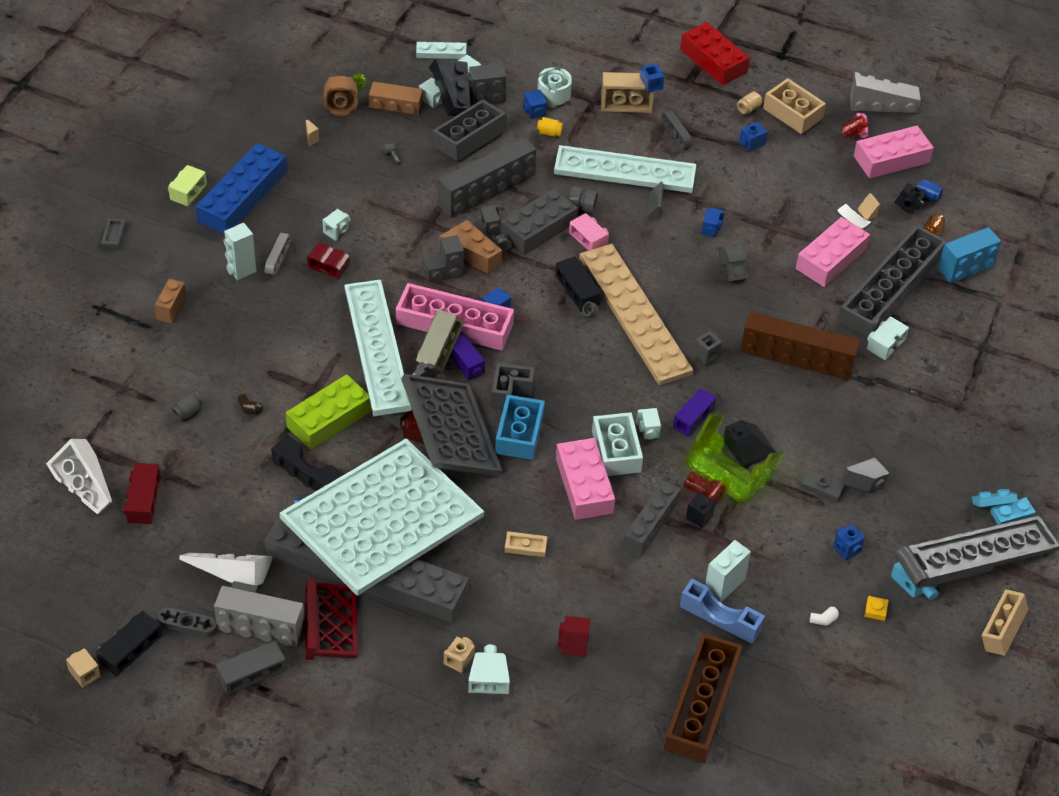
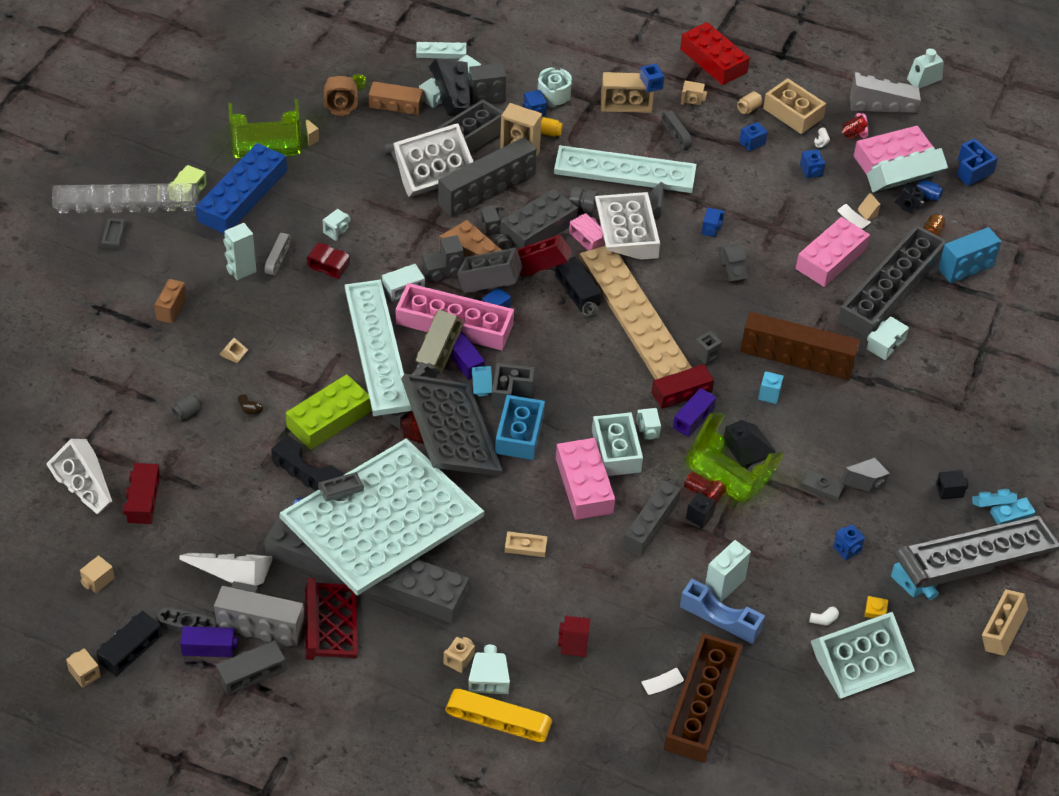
none -> clear brick [52,183,199,213]
none -> tan brick [80,555,115,593]
none -> dark purple brick [180,626,238,657]
none -> tan slope [219,338,248,363]
none -> clear neon green windscreen [229,99,302,158]
none -> dark grey plate [318,472,364,502]
none -> light aqua brick [382,264,425,302]
none -> white slope [393,123,473,198]
none -> yellow beam [445,689,552,742]
none -> dark grey brick [457,248,522,293]
none -> medium azure brick [472,366,492,396]
none -> tan brick [500,103,542,157]
none -> dark red brick [517,234,571,277]
none -> white slope [595,192,660,260]
none -> white sticker [641,668,684,695]
none -> dark red brick [651,364,714,409]
none -> tan brick [681,81,707,105]
none -> medium azure brick [758,371,784,404]
none -> blue brick [800,149,825,178]
none -> light aqua slope [811,612,915,699]
none -> white arm [814,128,830,148]
none -> light aqua brick [866,147,948,193]
none -> light aqua torso [907,49,944,88]
none -> black brick [936,470,968,500]
none -> blue brick [957,138,998,186]

